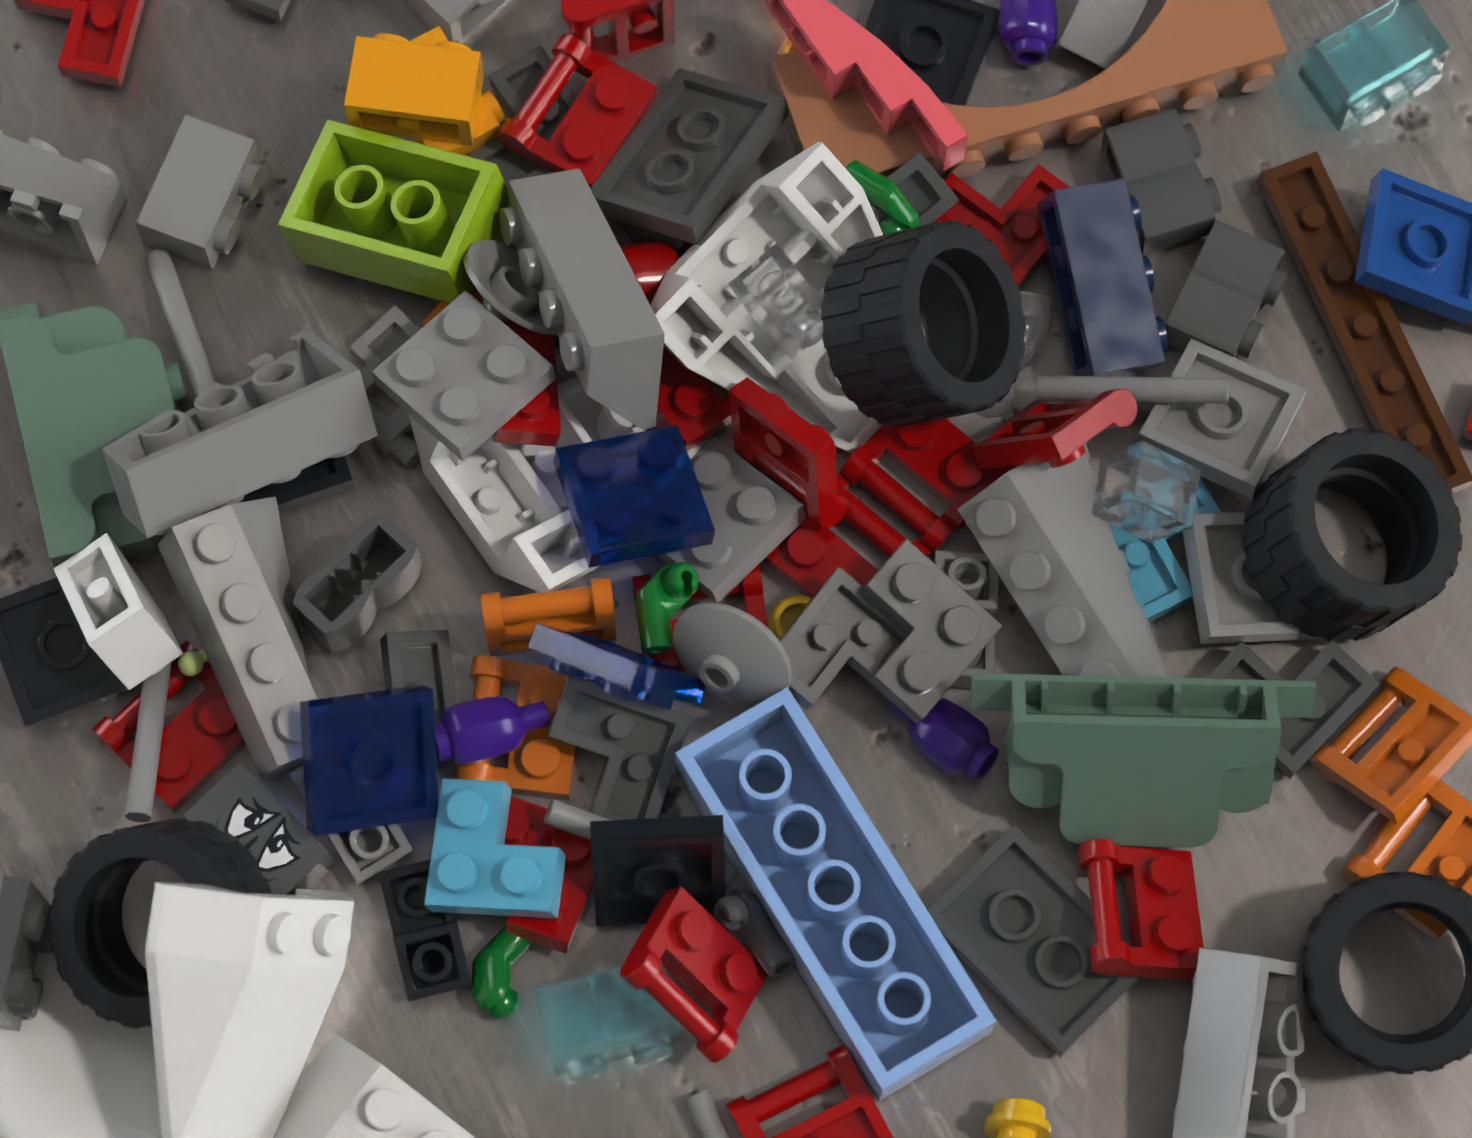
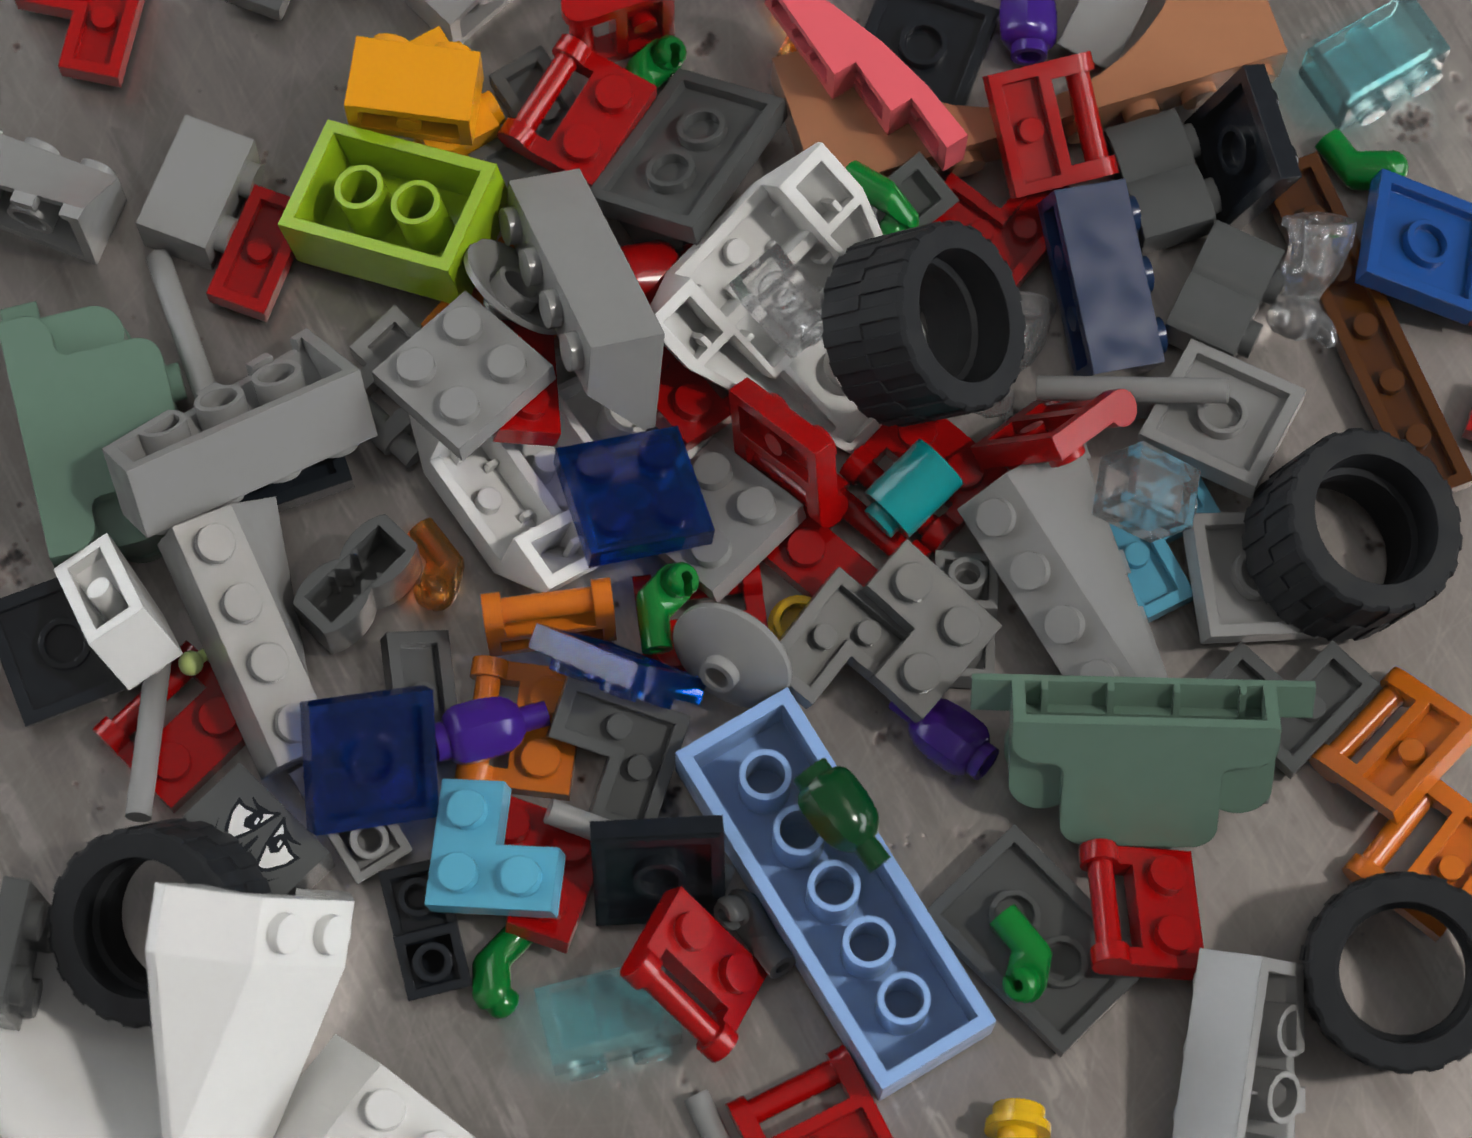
none -> red plate [206,184,295,322]
none -> clear orange arm [407,517,465,612]
none -> green arm [625,35,687,108]
none -> dark green plant [793,757,891,873]
none -> teal brick [864,439,964,538]
none -> red plate [982,51,1119,199]
none -> green arm [990,904,1052,1003]
none -> black plate [1184,64,1302,230]
none -> clear animal [1266,212,1357,348]
none -> green arm [1315,128,1409,191]

